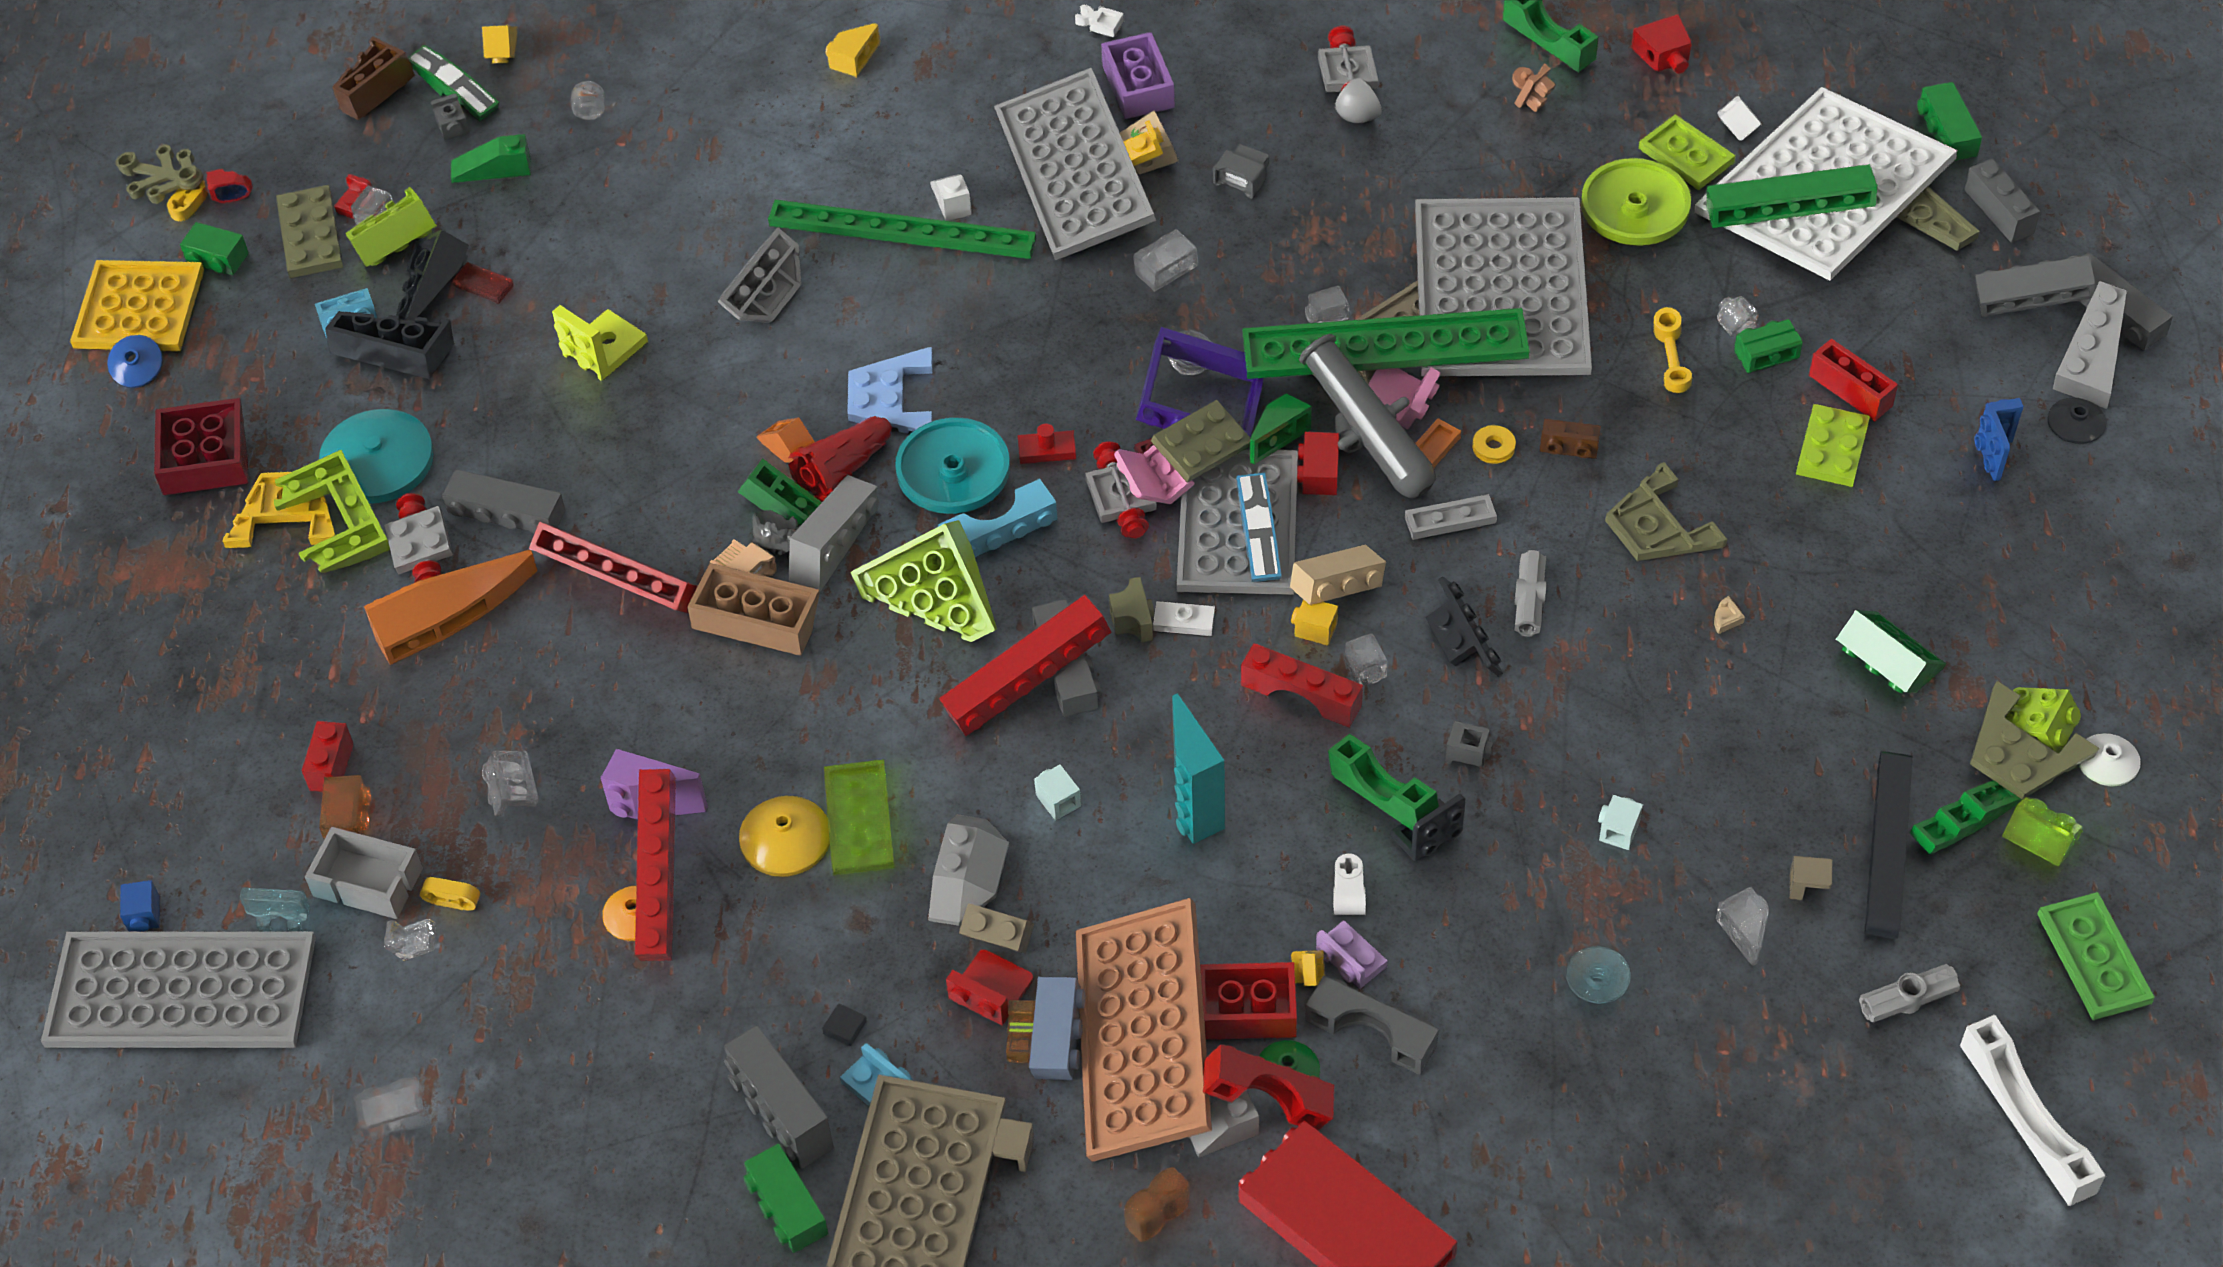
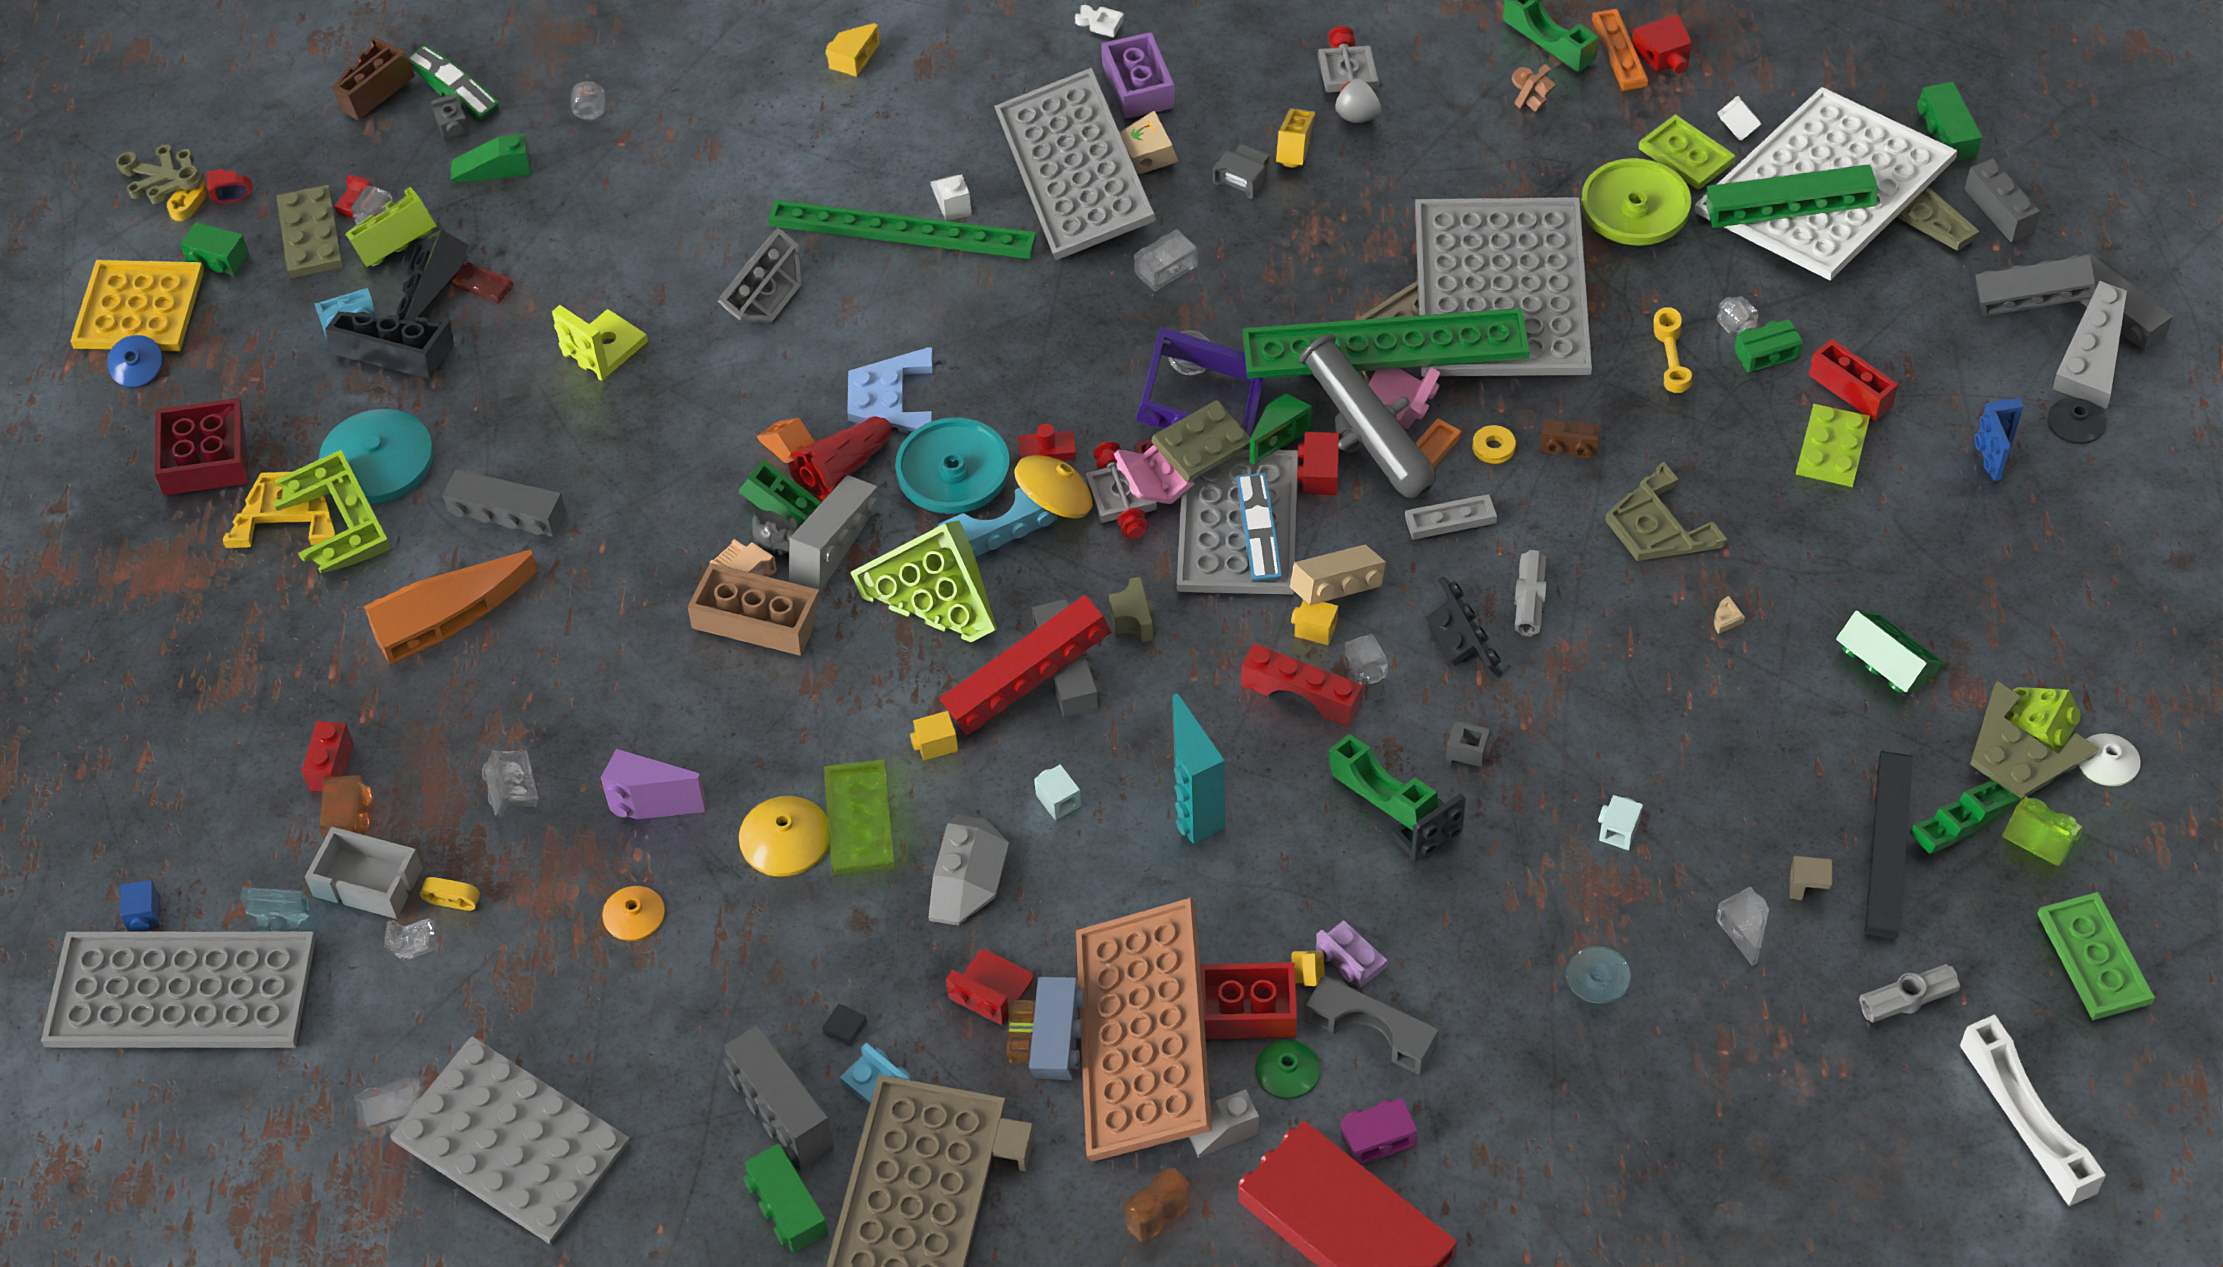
light grey plate [385,493,453,583] -> none
yellow slope [482,26,517,63] -> none
red brick [529,522,698,614] -> none
red brick [635,769,676,961] -> none
dark tan brick [959,903,1035,954] -> none
yellow bracket [1123,120,1164,166] -> none
white plate [1153,601,1215,636] -> none
red arch [1203,1044,1334,1131] -> none
clear brick [1305,286,1349,323] -> none
white piece [1333,853,1366,915] -> none
none -> light grey plate [390,1036,629,1245]
none -> yellow brick [910,711,958,761]
none -> yellow dish [1015,455,1093,518]
none -> yellow slope [1276,109,1316,167]
none -> magenta brick [1340,1098,1418,1165]
none -> orange tile [1592,9,1648,91]

